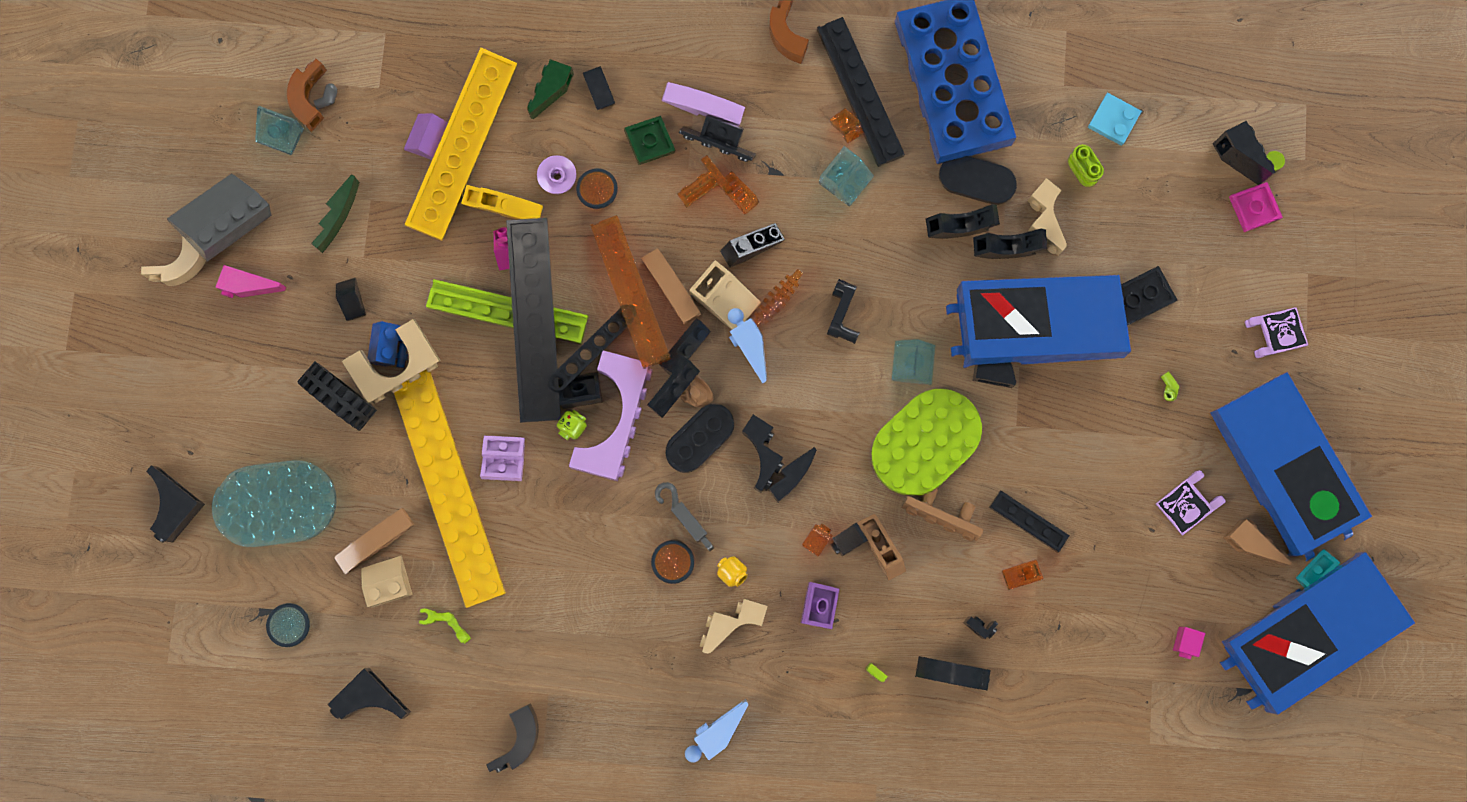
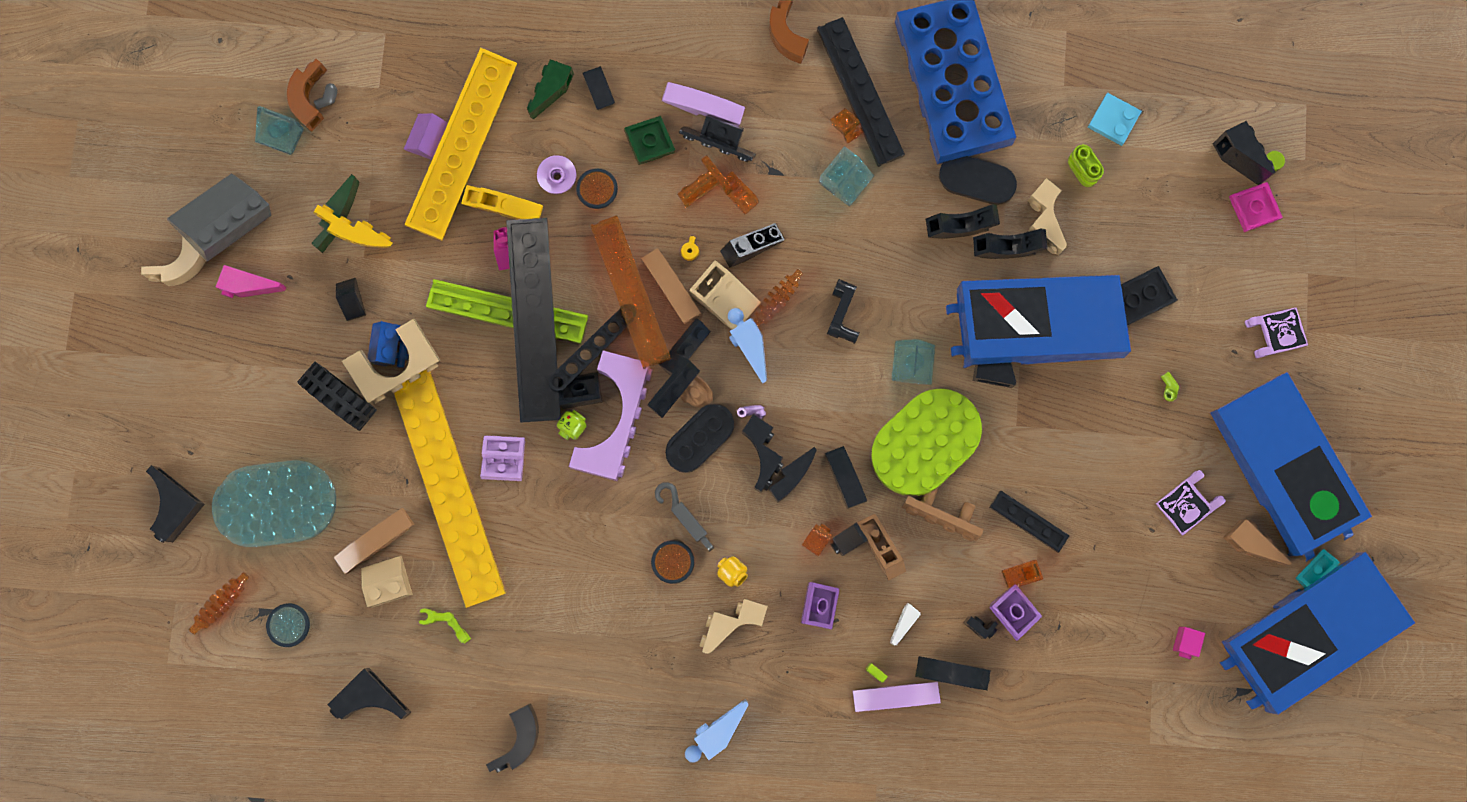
none -> clear orange piece [189,572,249,635]
none -> yellow slope [313,205,393,248]
none -> yellow piece [681,236,699,261]
none -> lavender arm [737,405,766,419]
none -> black slope [825,446,867,509]
none -> lavender slope [853,681,941,712]
none -> white slope [890,603,921,646]
none -> medium lavender slope [990,584,1042,641]

